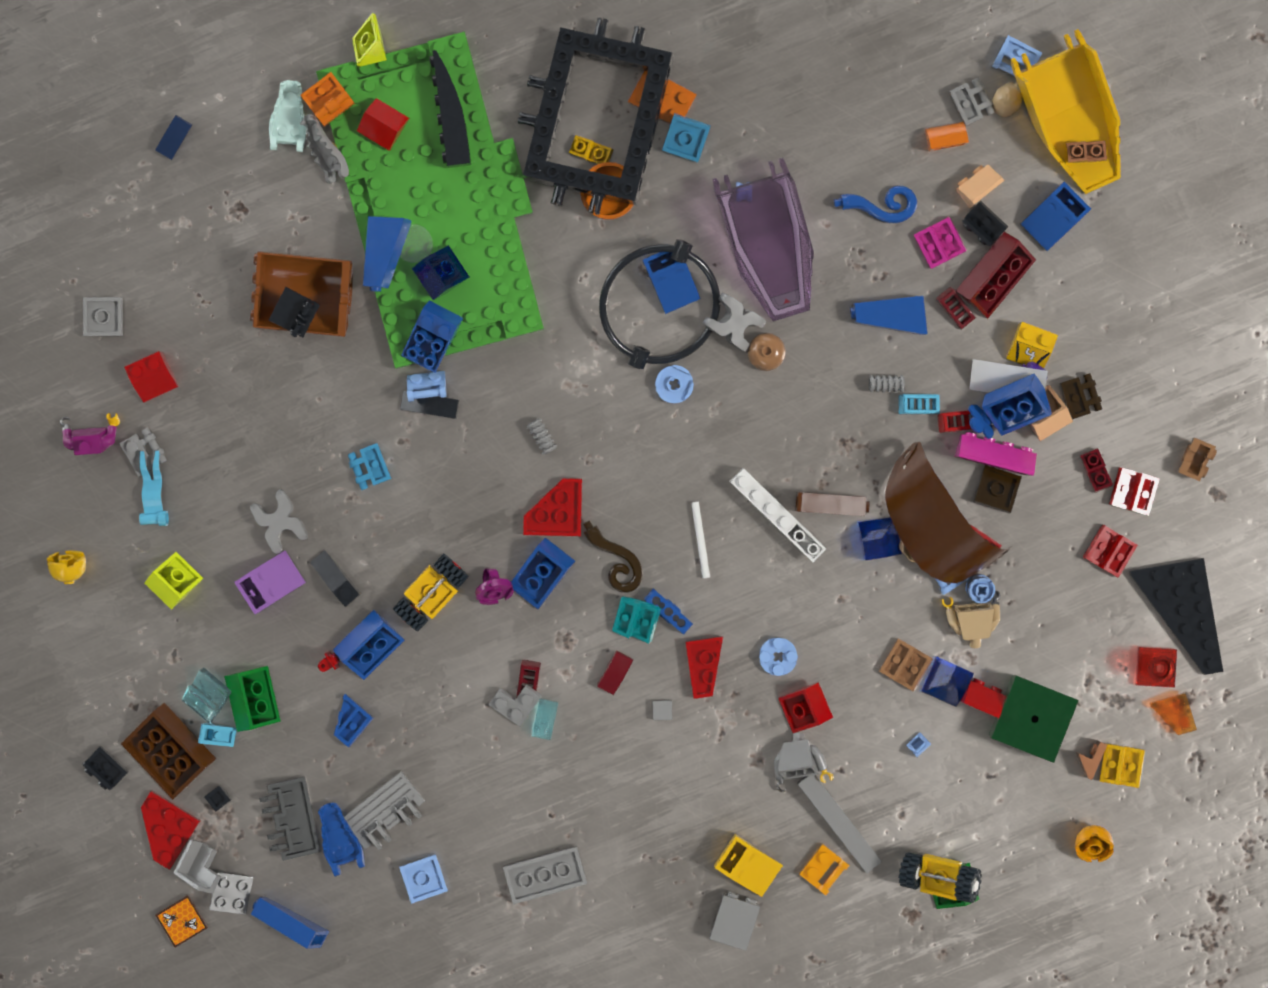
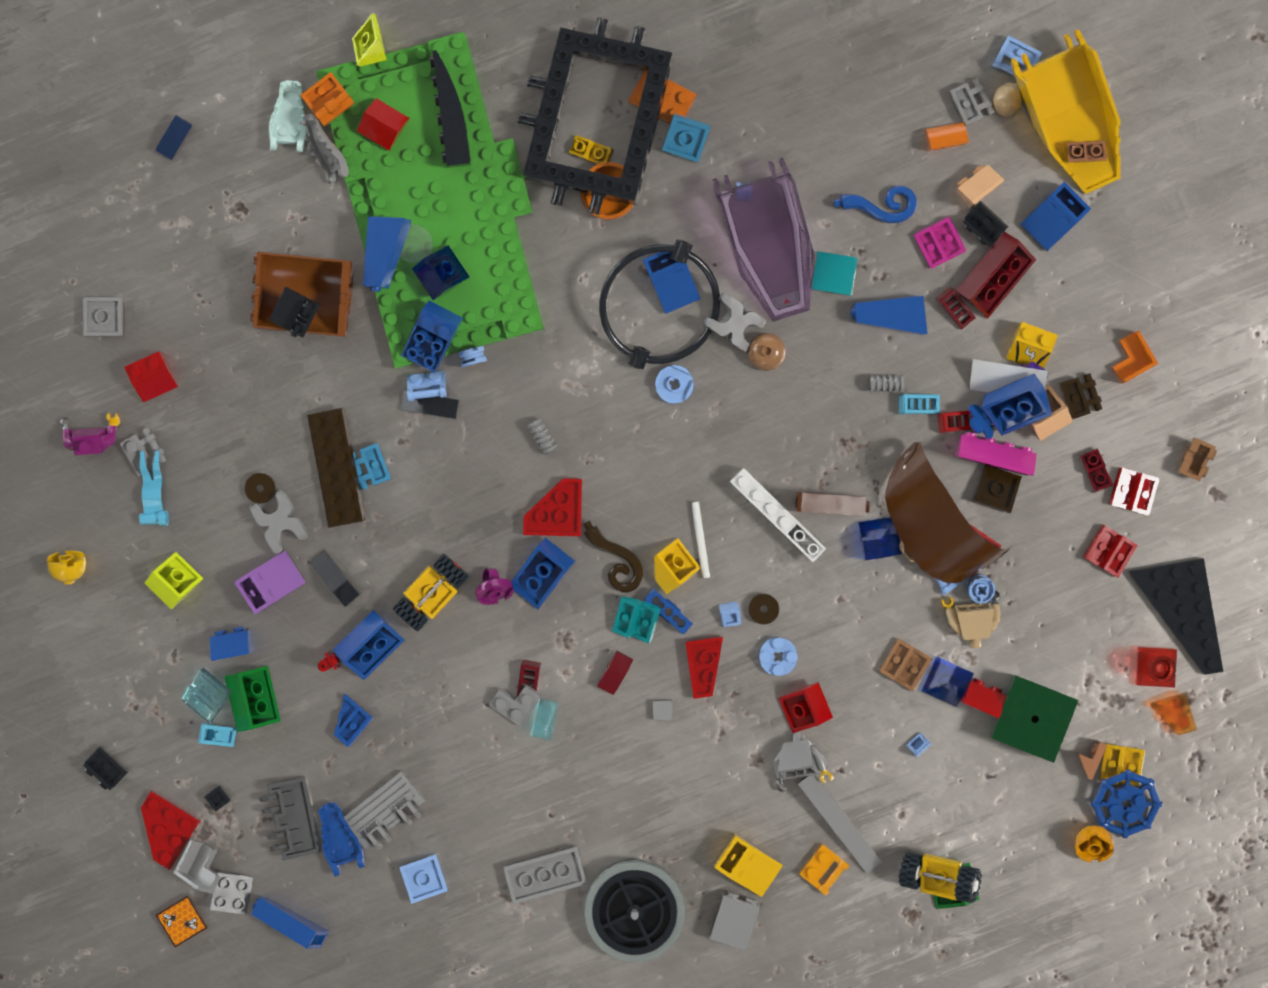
reddish brown slope [121,703,216,800] -> none
none -> blue slope [210,627,254,661]
none -> dark brown piece [245,473,276,504]
none -> dark brown plate [307,408,366,528]
none -> light blue wheel [458,346,487,368]
none -> black wheel [584,860,686,962]
none -> yellow slope [654,538,701,595]
none -> light blue slope [719,601,742,628]
none -> dark brown piece [748,594,779,625]
none -> teal slope [811,251,858,296]
none -> blue plate [1091,769,1163,838]
none -> orange panel [1112,330,1158,384]

